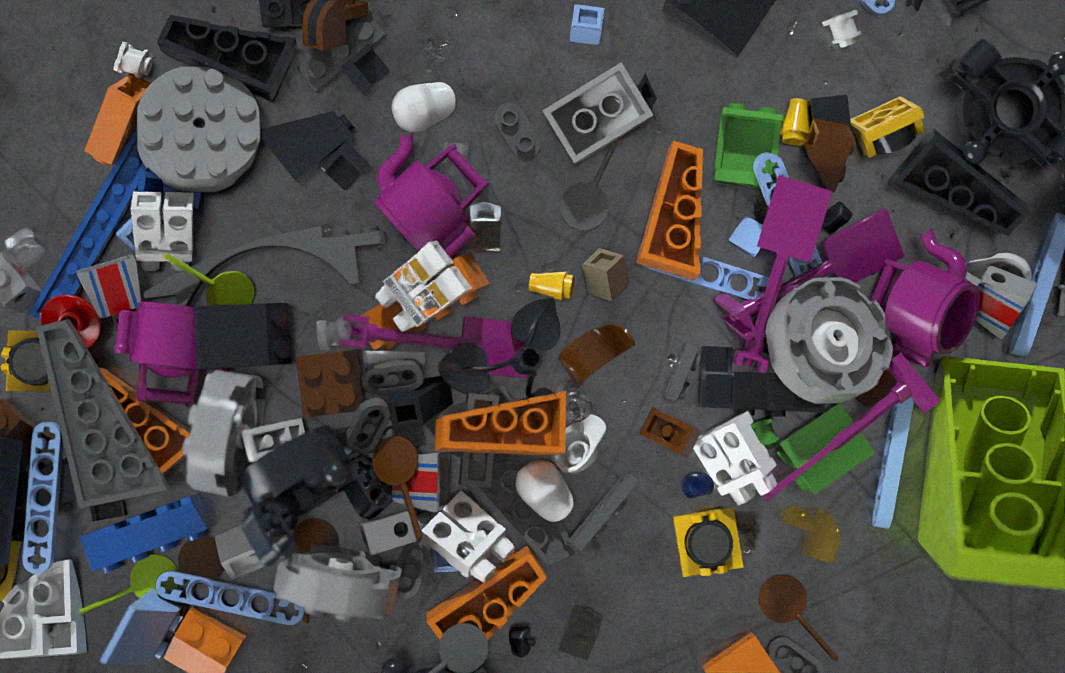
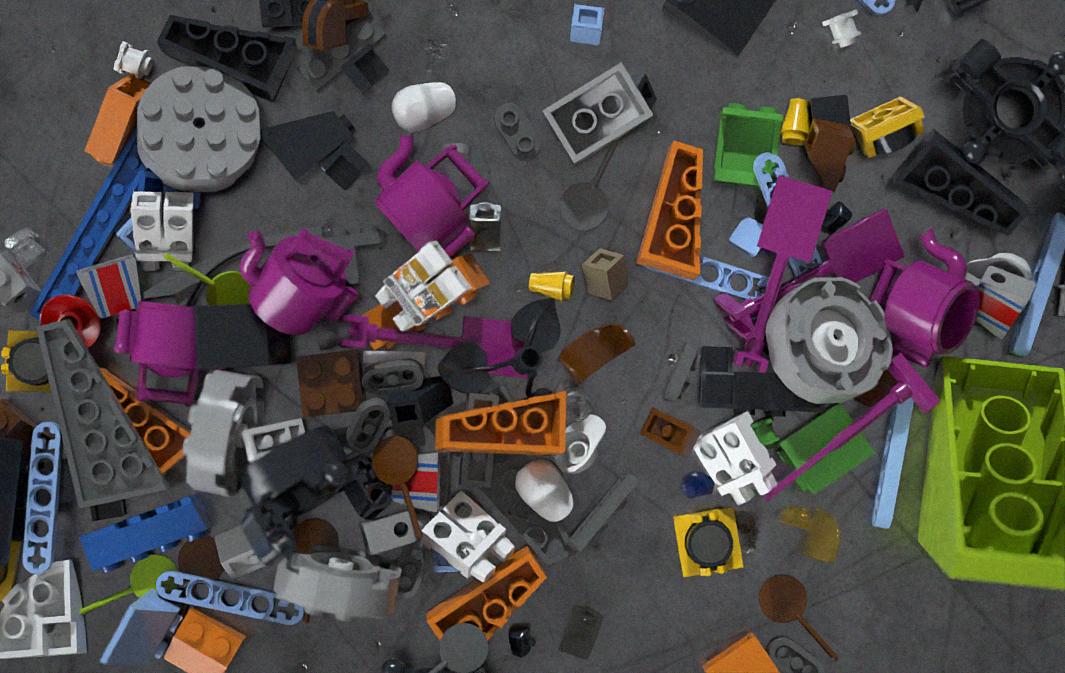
none -> magenta piece [240,228,358,335]

